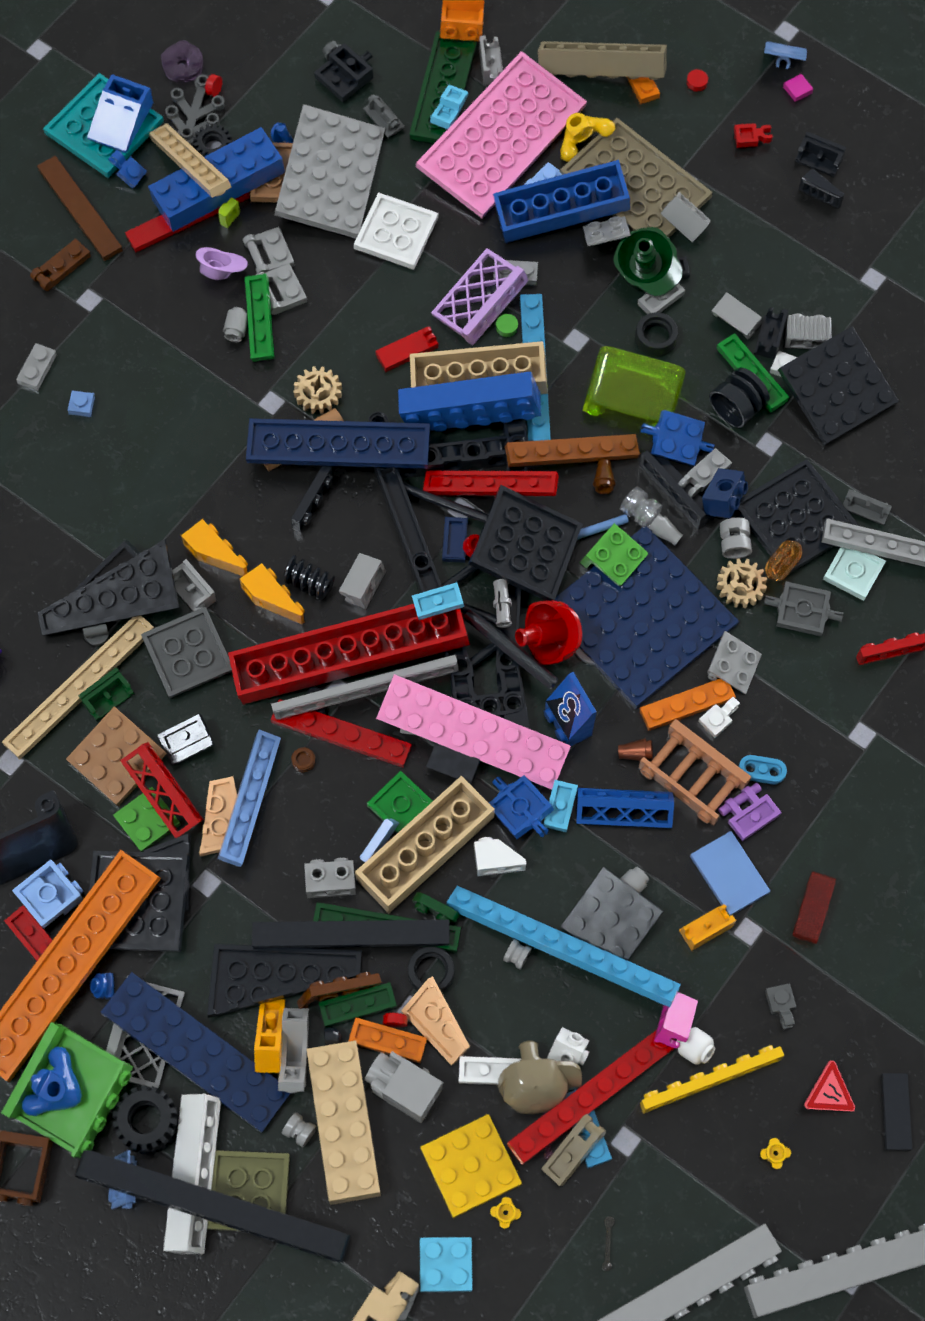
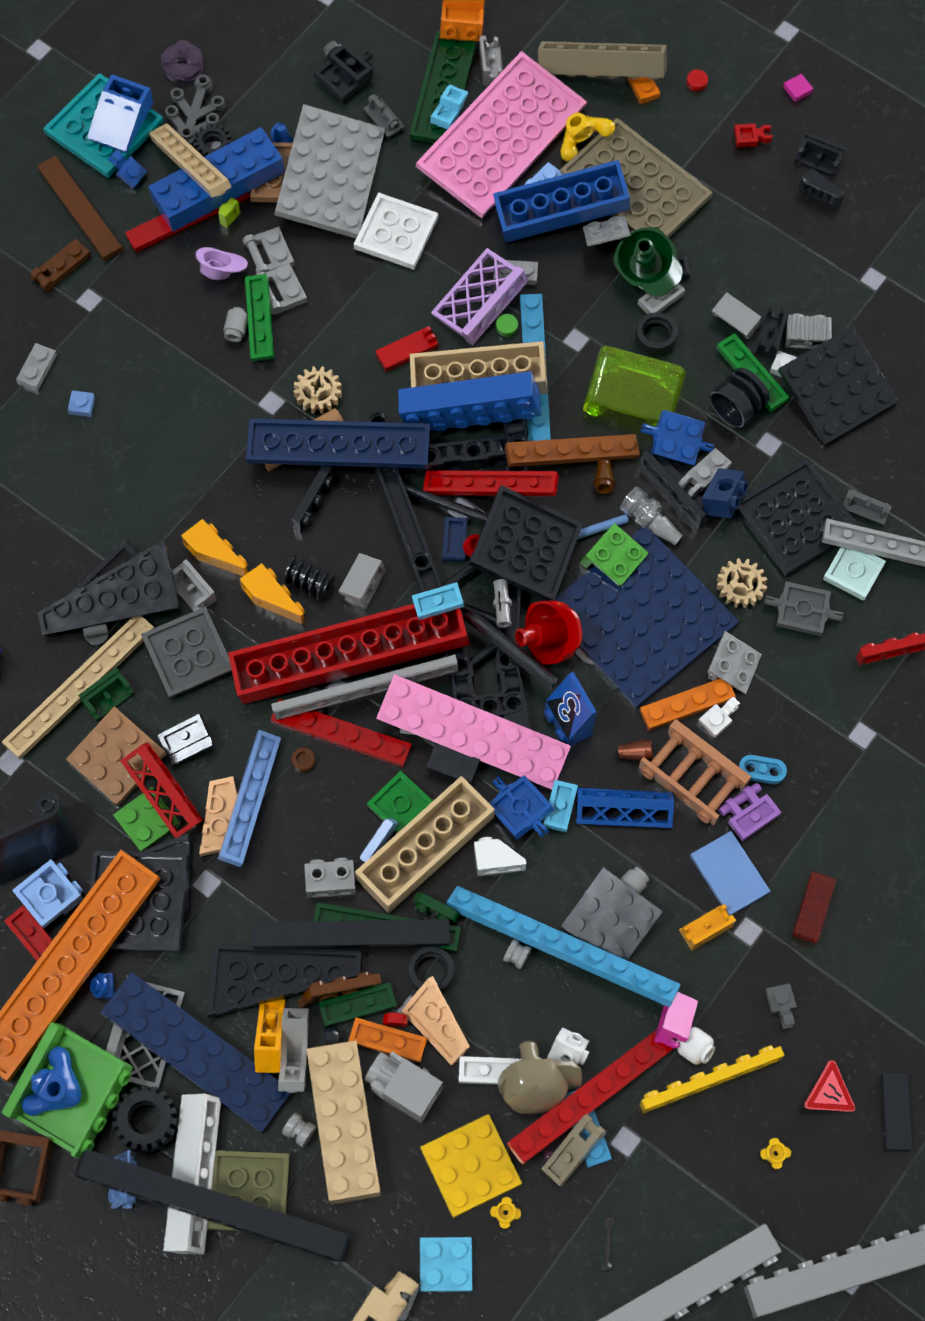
red tile [205,74,222,97] -> none
light grey hinge [661,192,711,242] -> none
light grey wheel [720,518,752,559] -> none
medium blue piece [764,42,807,69] -> none
clear orange plate [765,540,802,581] -> none

